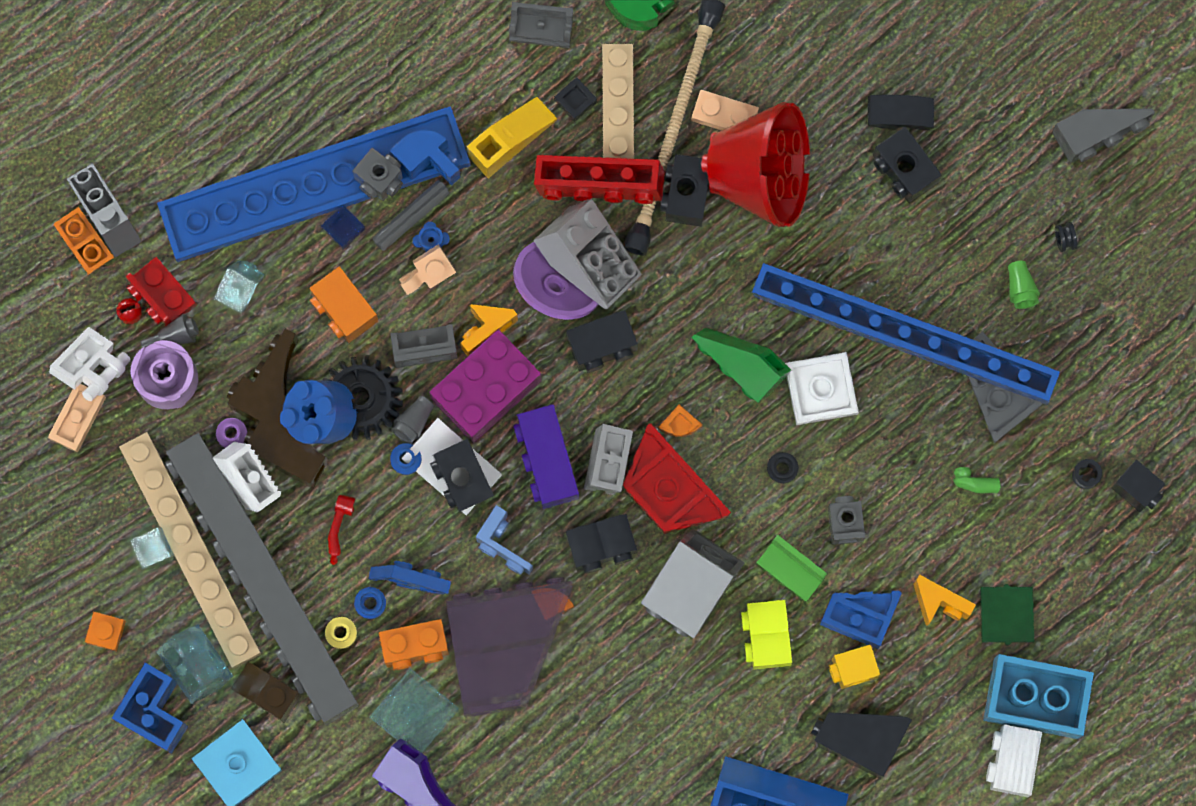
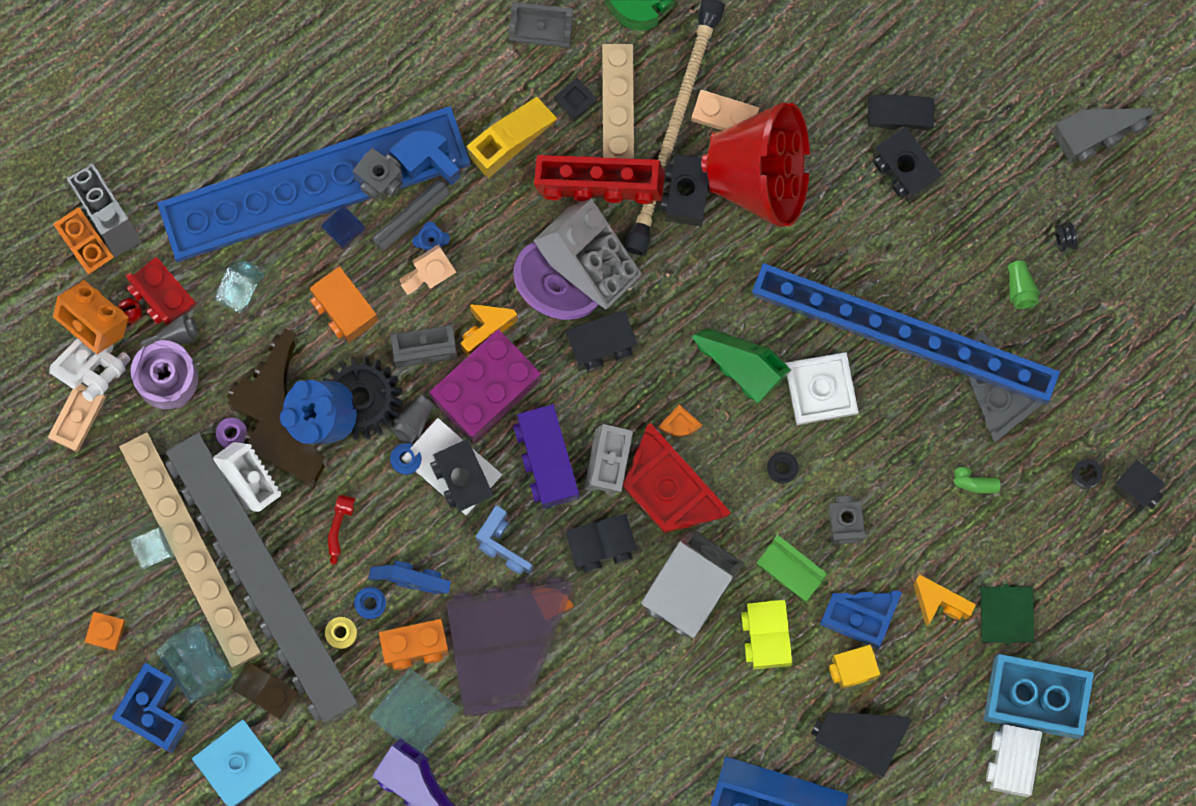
none -> orange brick [53,280,129,355]

